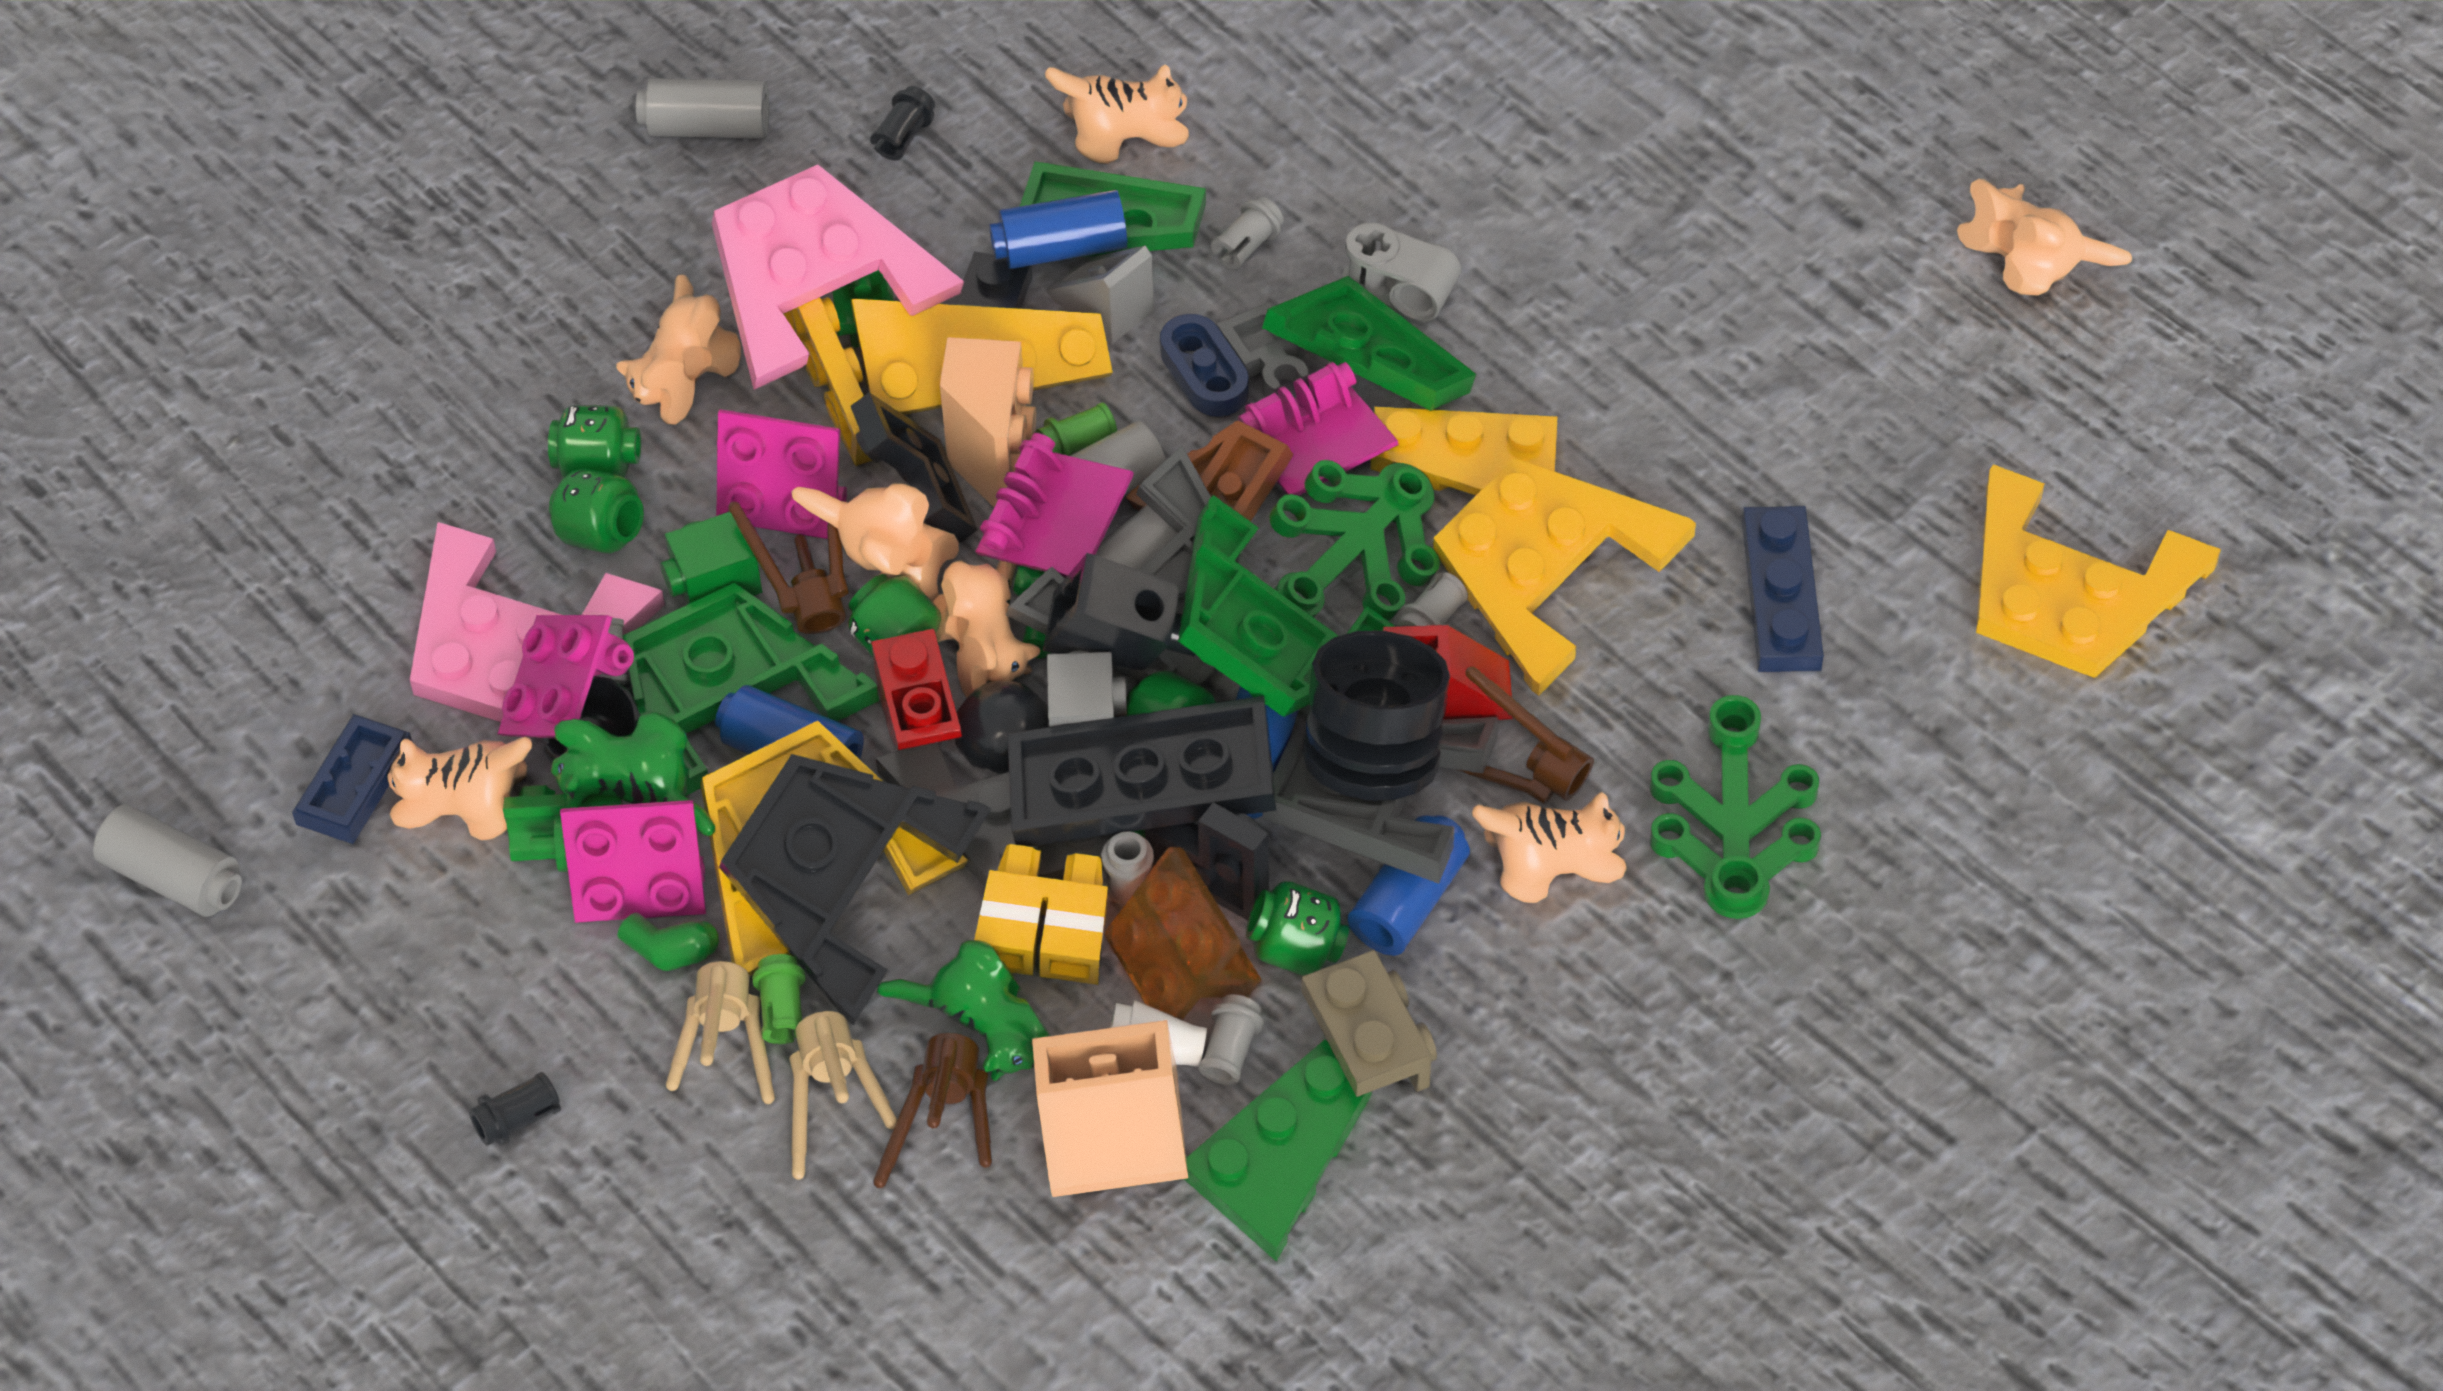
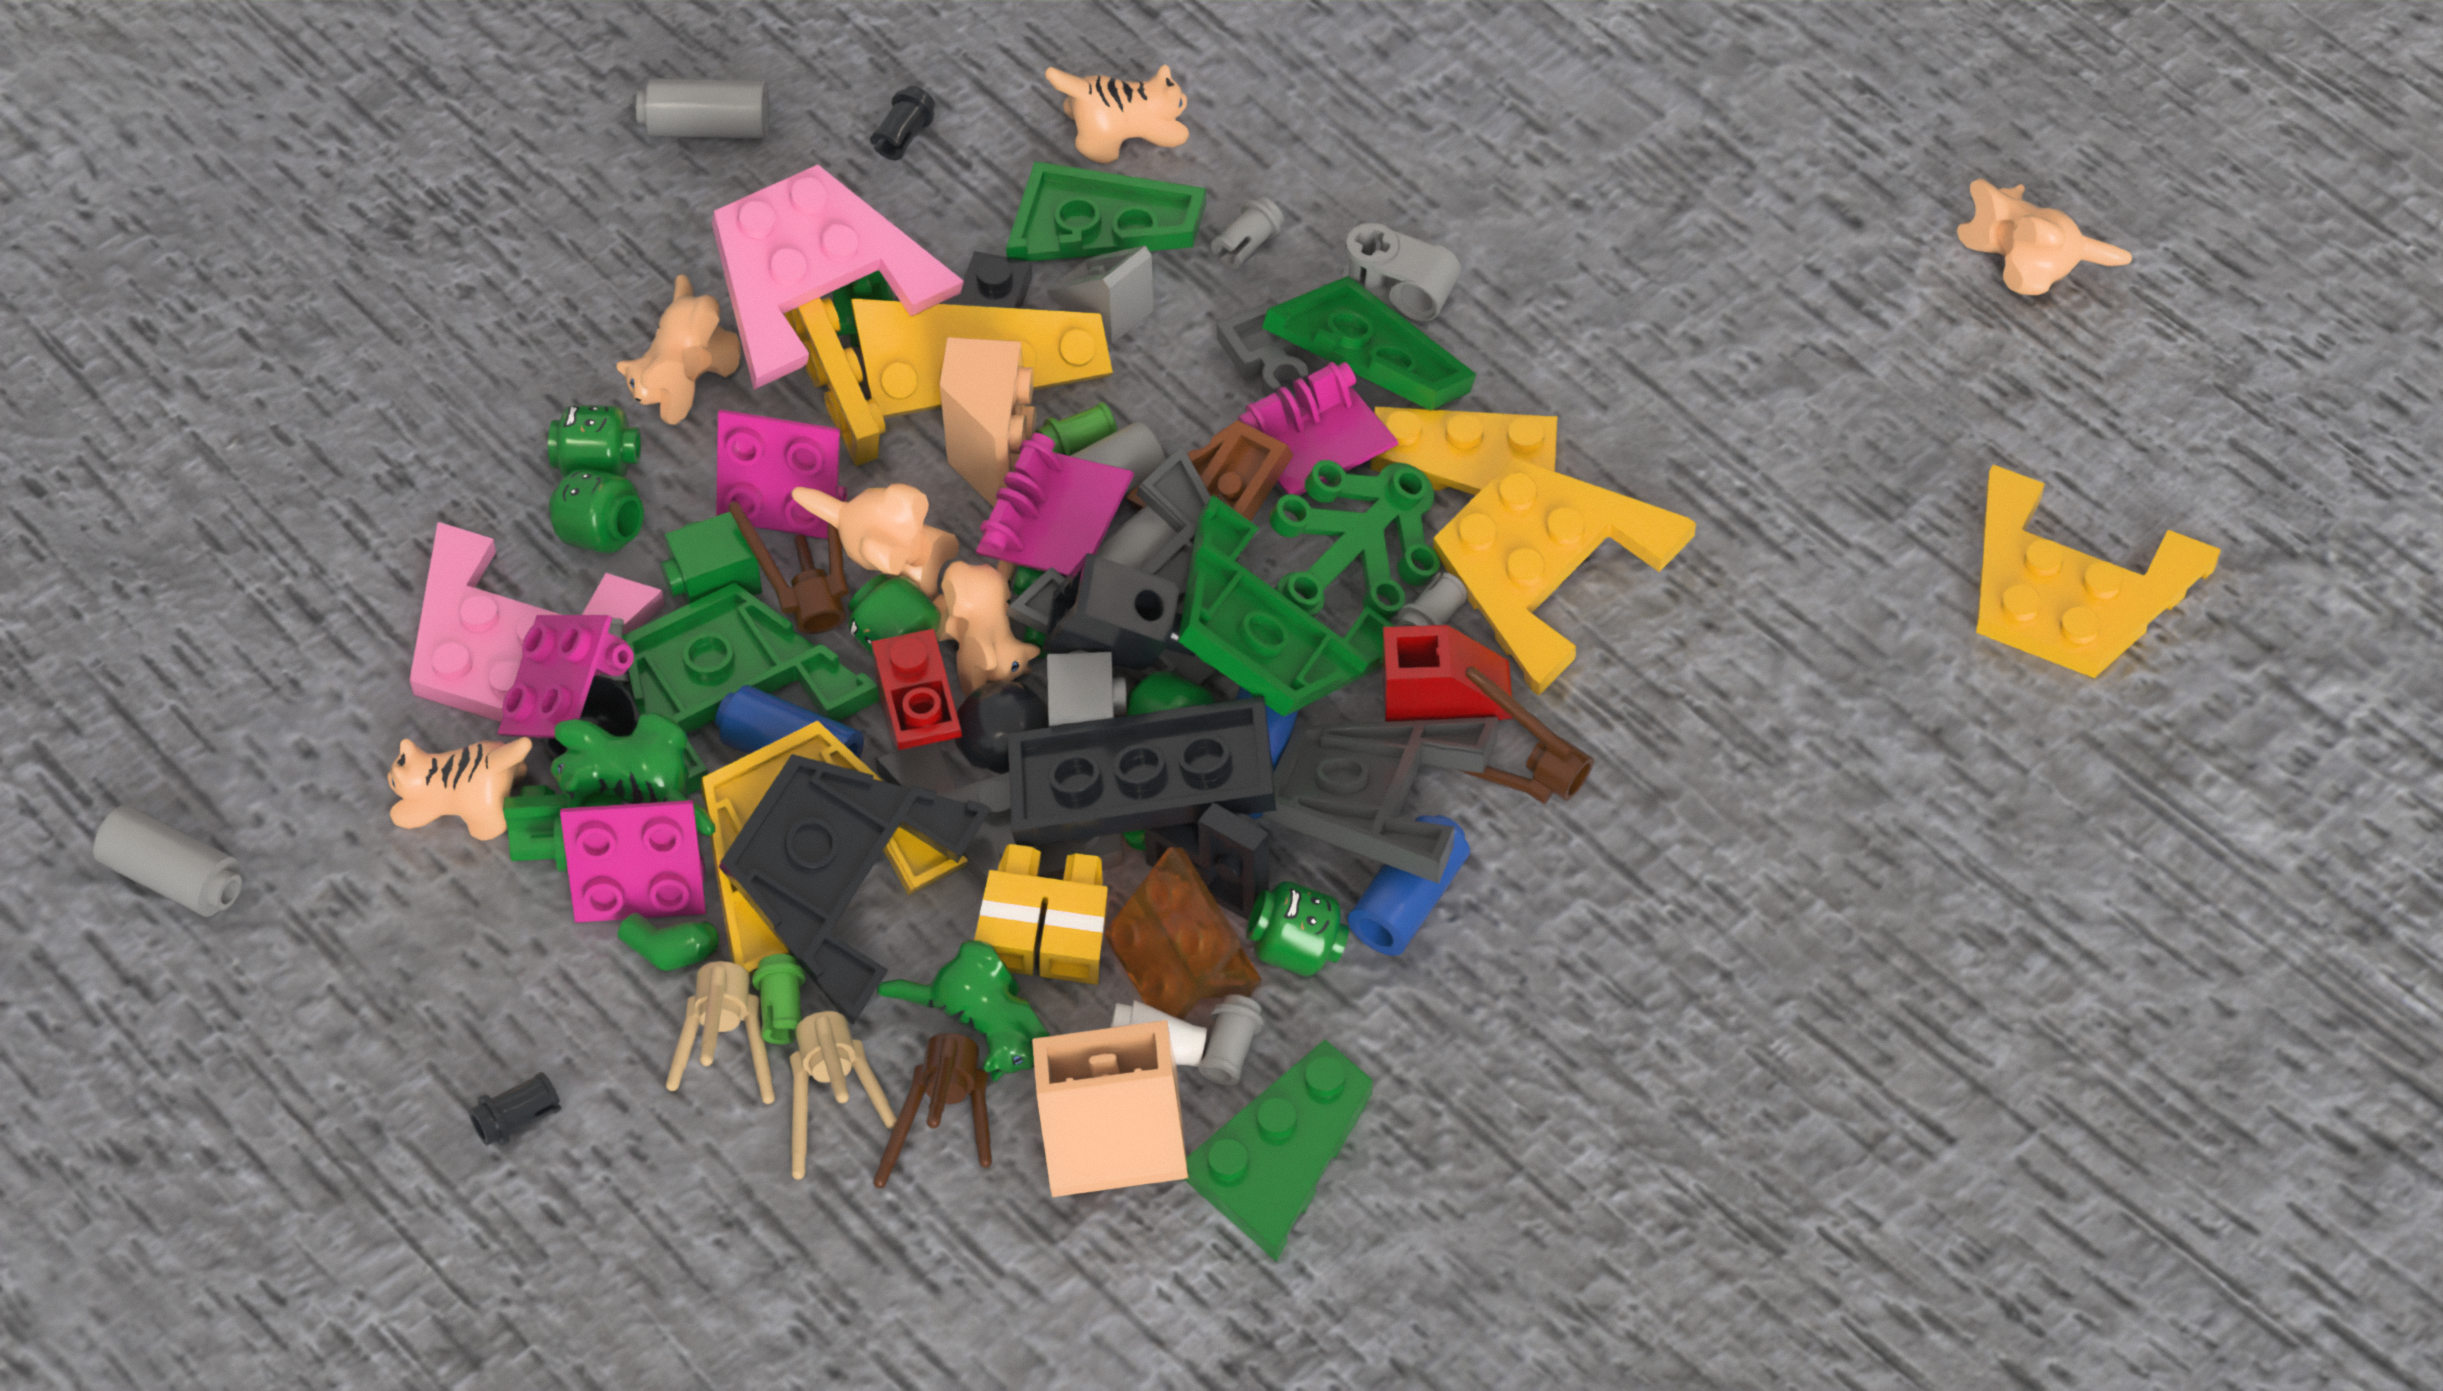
dark blue plate [292,714,413,844] -> none
black plate [850,392,978,543] -> none
blue brick [989,190,1128,269] -> none
light grey pin [1101,831,1154,906] -> none
dark blue plate [1160,314,1249,417] -> none
dark tan bracket [1301,950,1437,1097] -> none
black wheel [1303,631,1450,800] -> none
light nougat animal [1472,792,1626,903] -> none
green plant [1650,695,1821,919] -> none
dark blue plate [1742,506,1824,672] -> none

